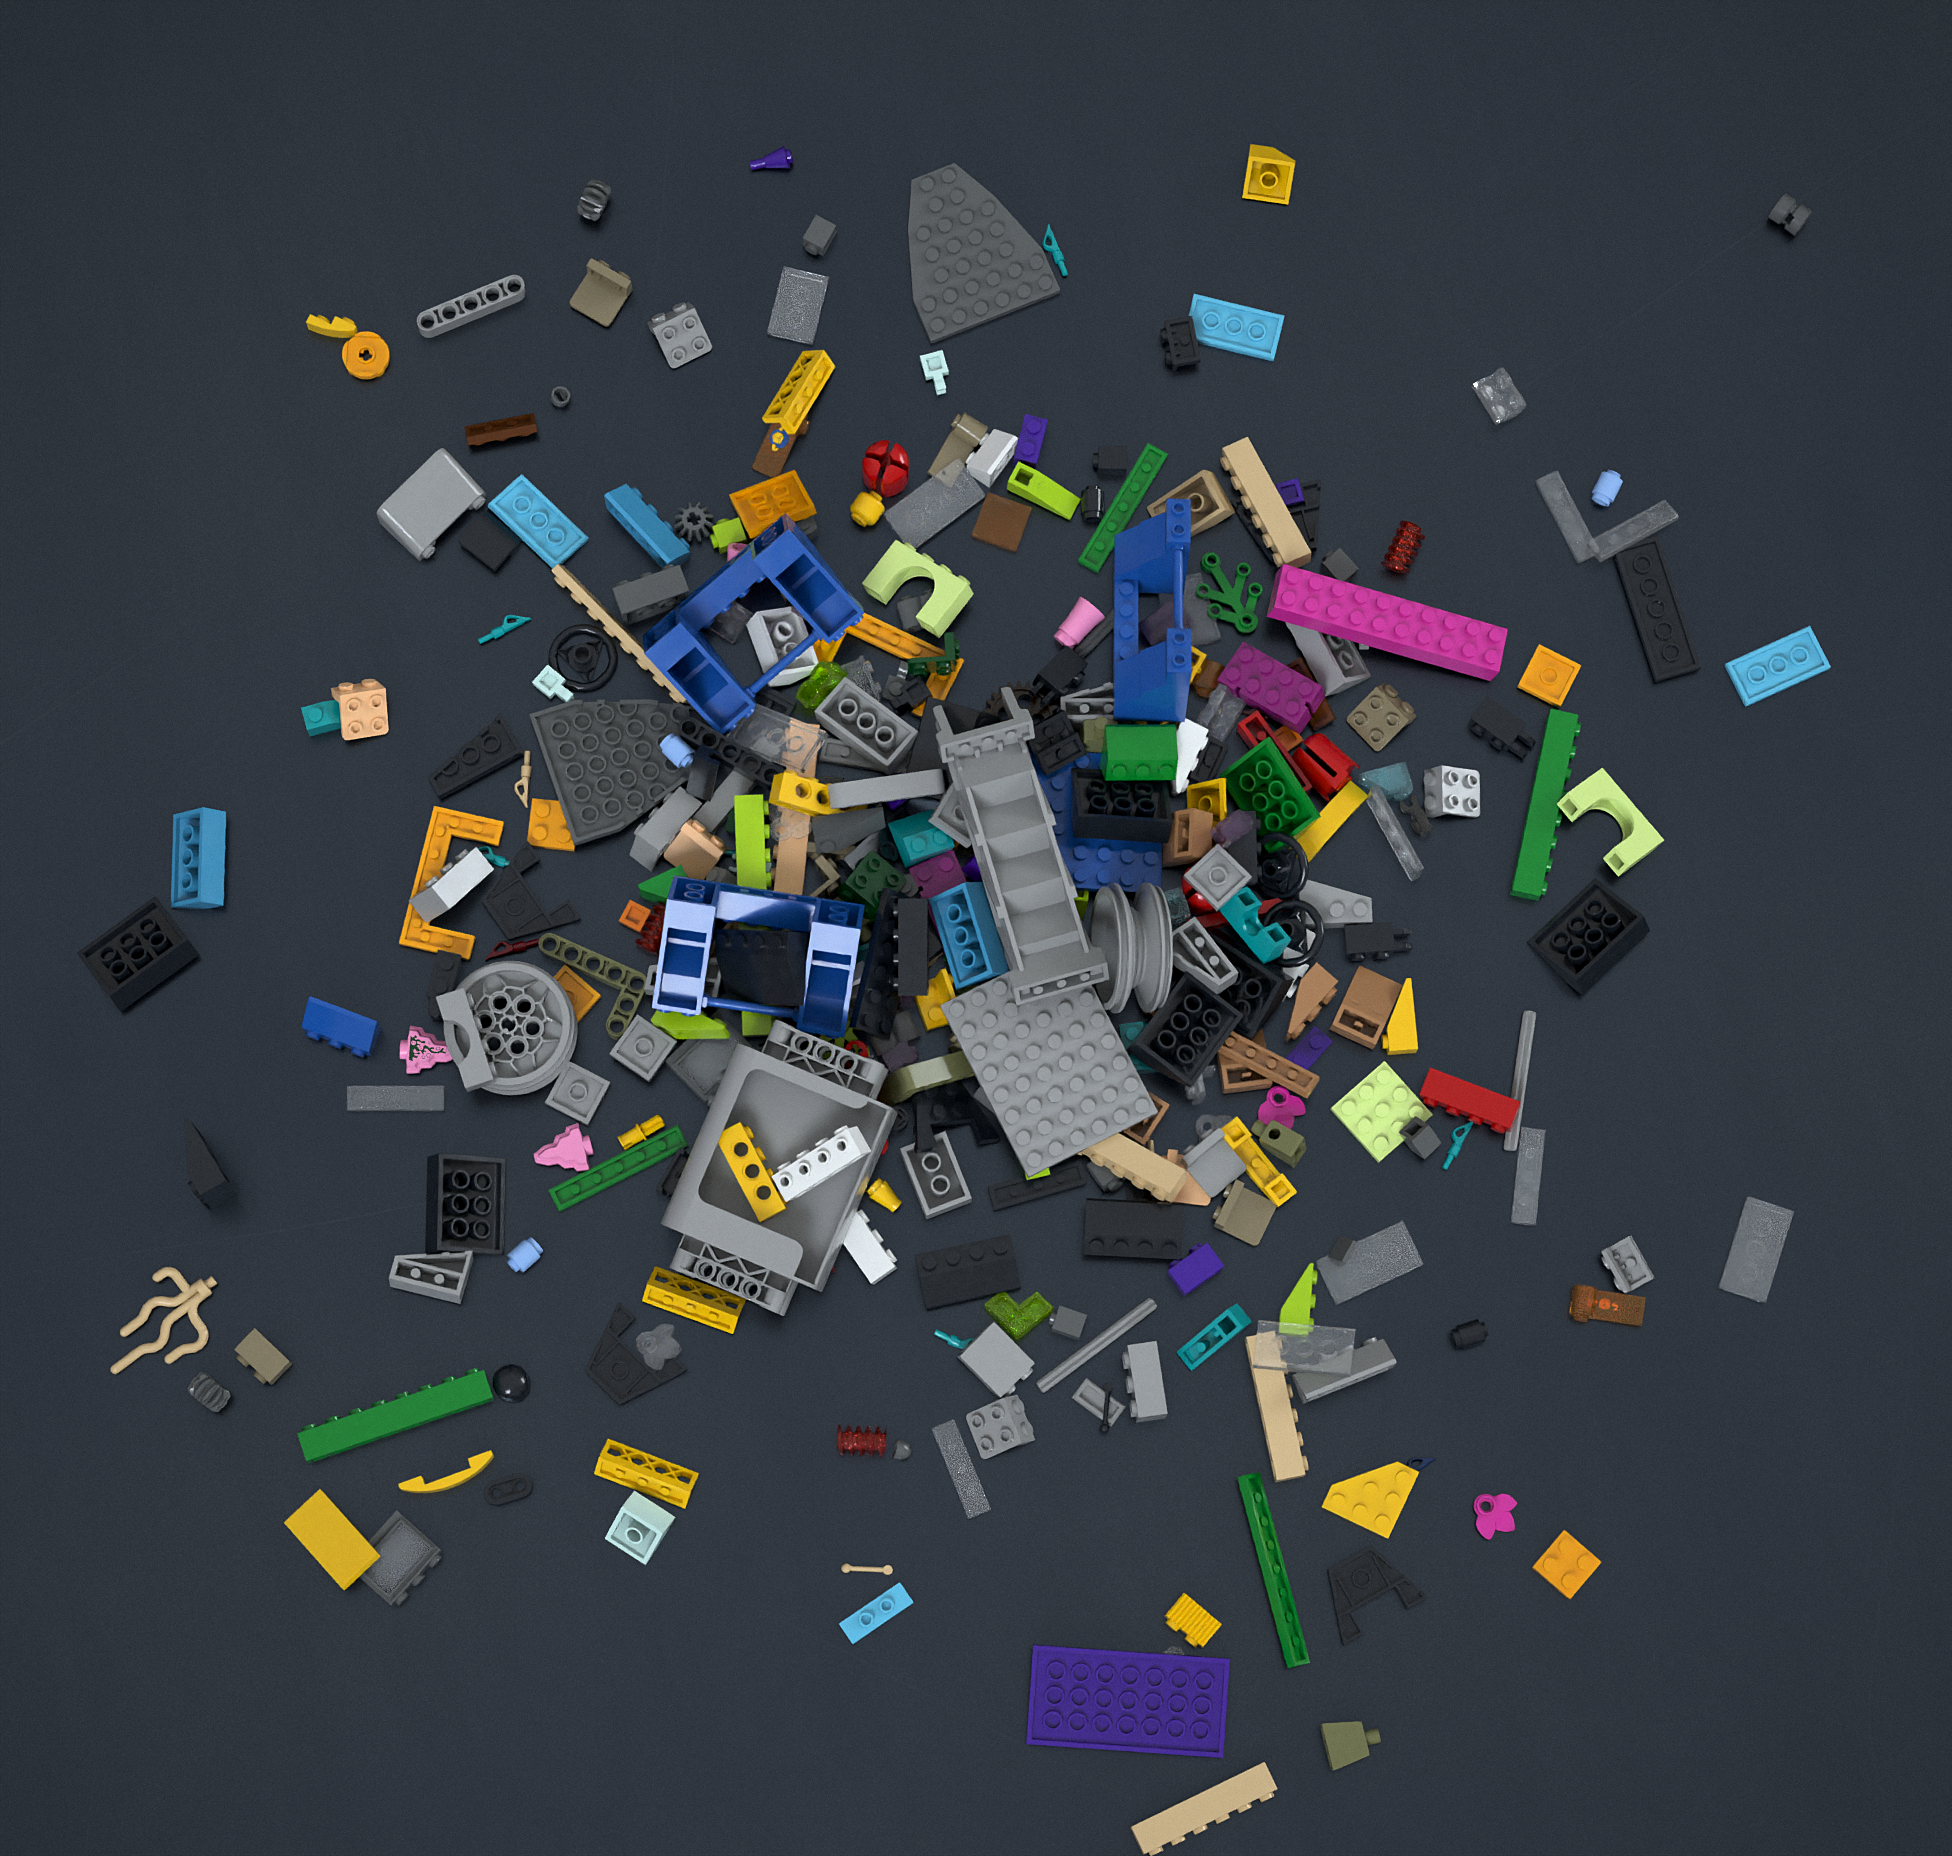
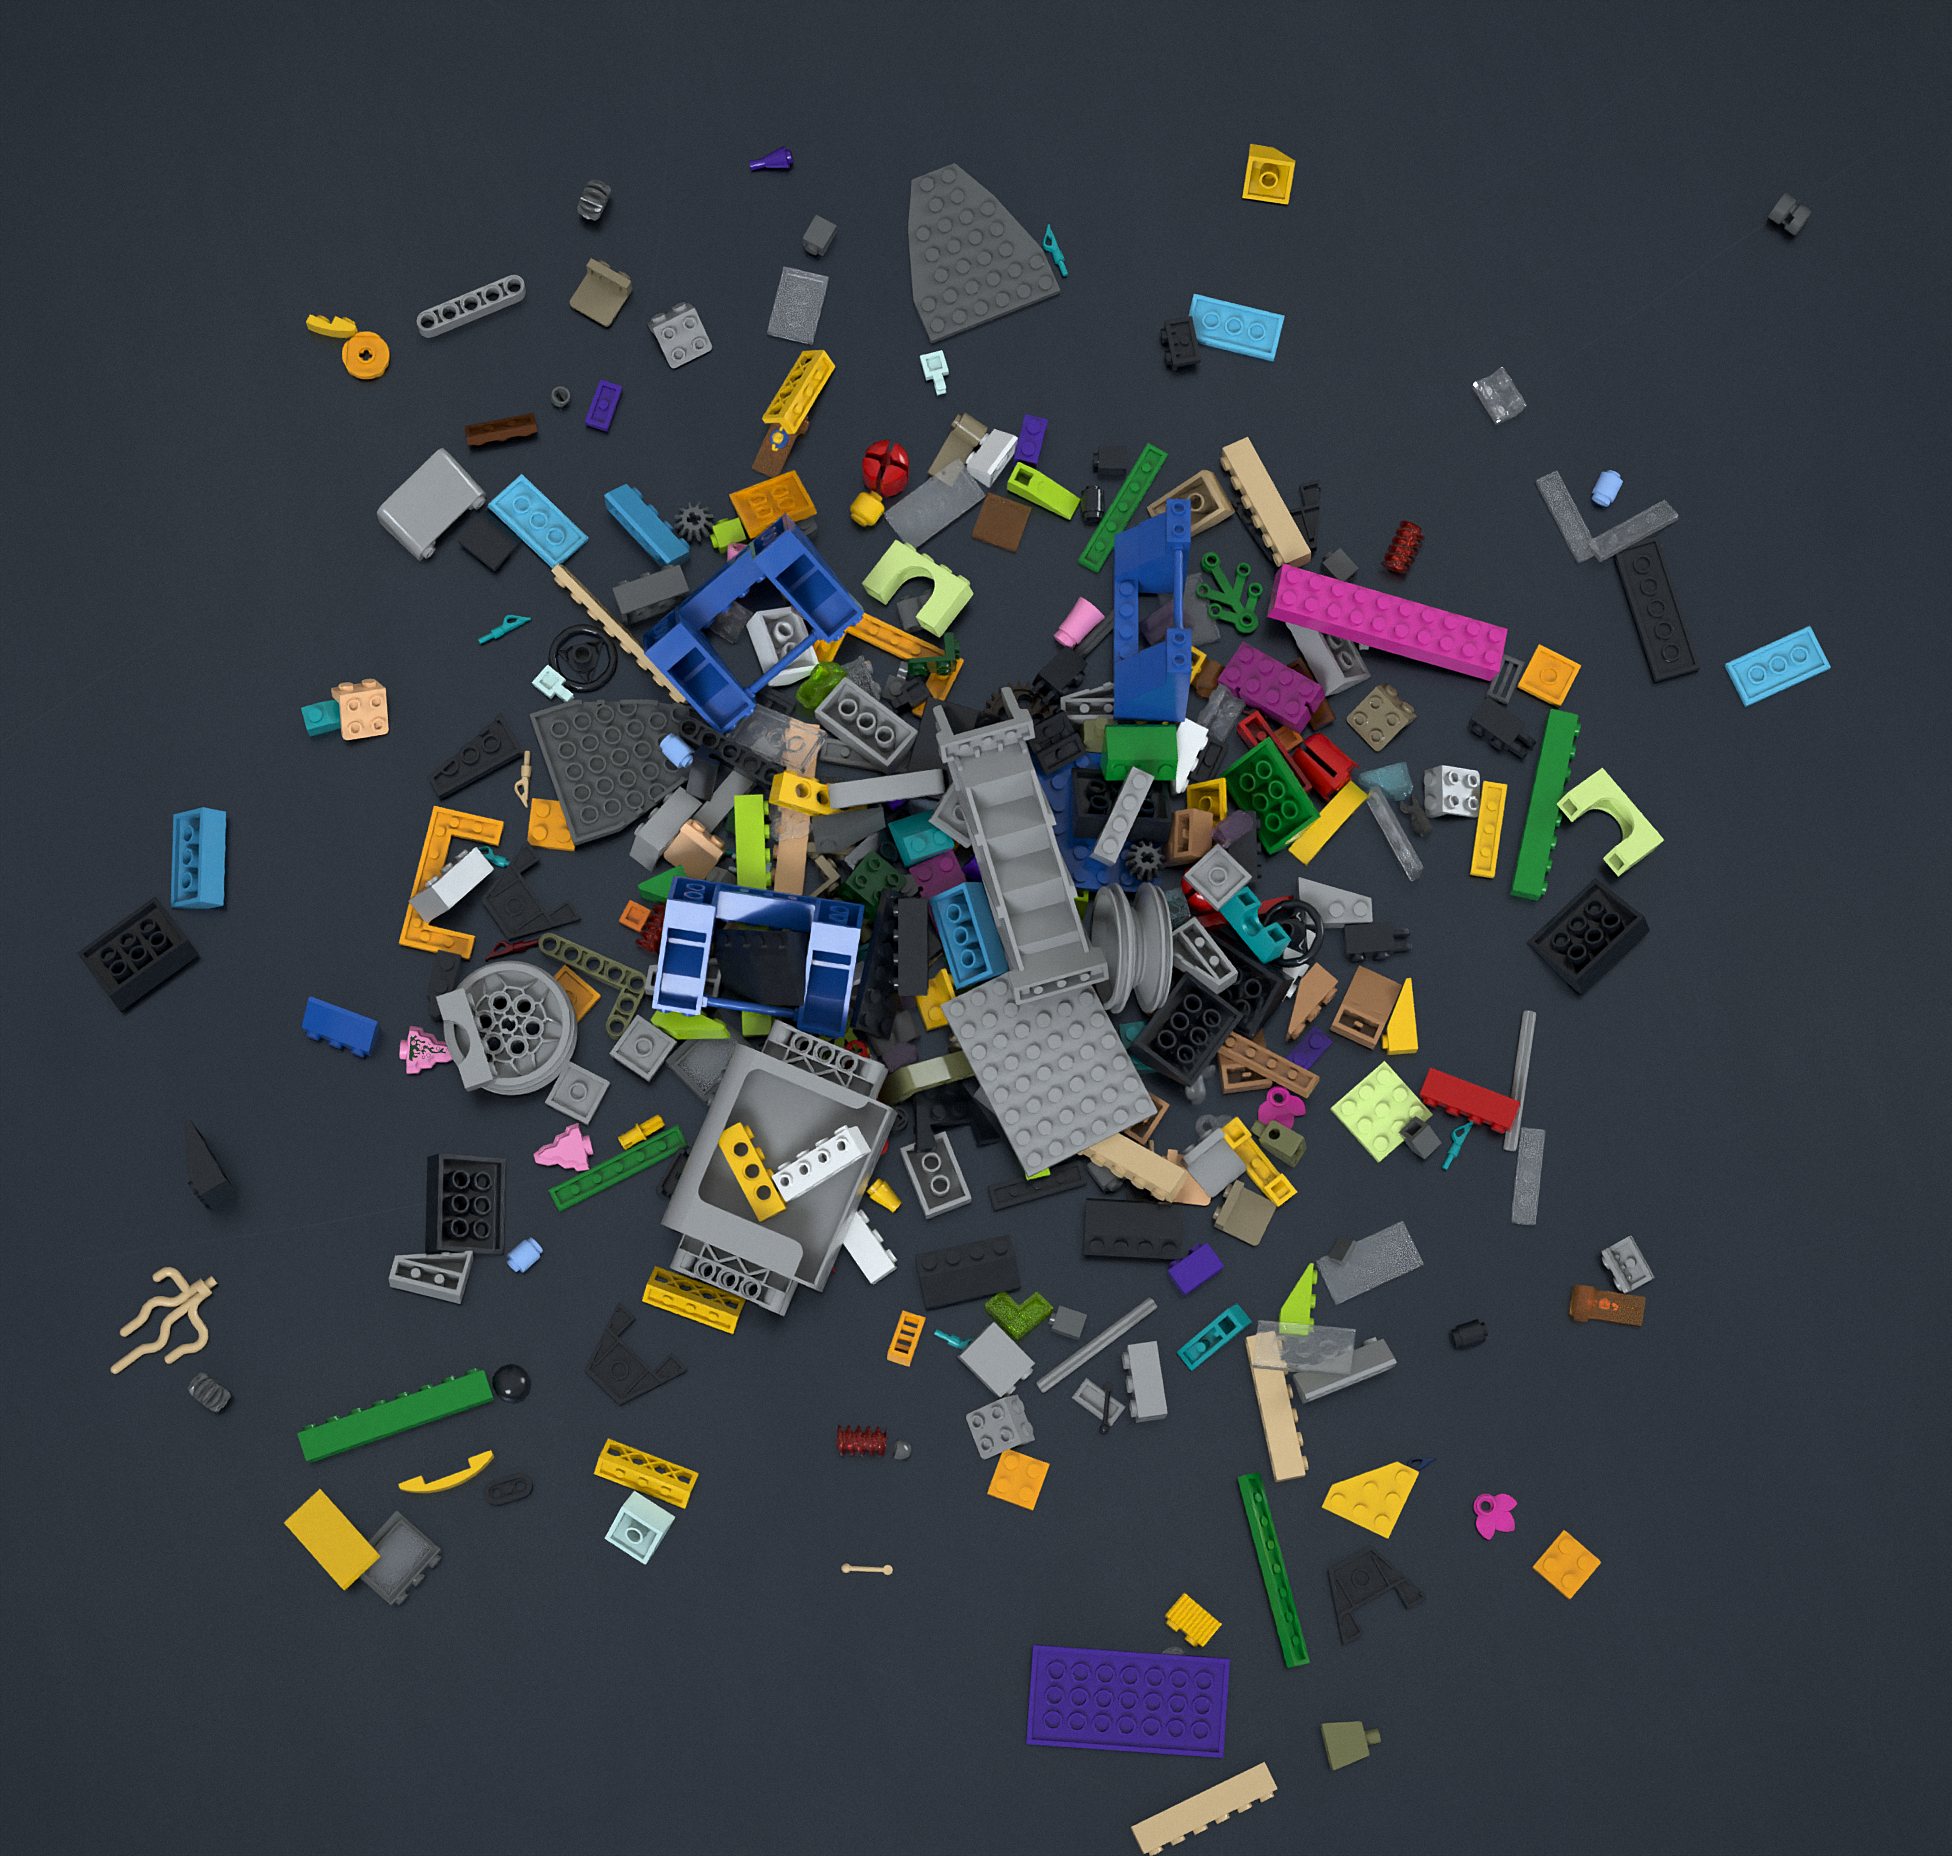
dark tan brick [234,1328,292,1385] -> none
clear tile [347,1086,445,1111] -> none
clear plate [636,1324,682,1370] -> none
medium azure plate [839,1582,914,1645] -> none
clear tile [931,1419,991,1519] -> none
black piece [1255,832,1309,900] -> none
dark purple plate [1275,478,1304,507] -> none
clear tile [1719,1196,1794,1303] -> none
none -> dark purple plate [585,379,623,432]
none -> light orange slope [887,1310,926,1367]
none -> light orange plate [987,1449,1050,1511]
none -> light grey arch [1089,767,1154,867]
none -> dark grey gear [1124,840,1165,882]
none -> yellow plate [1470,781,1507,878]
none -> dark grey tile [1485,654,1525,706]

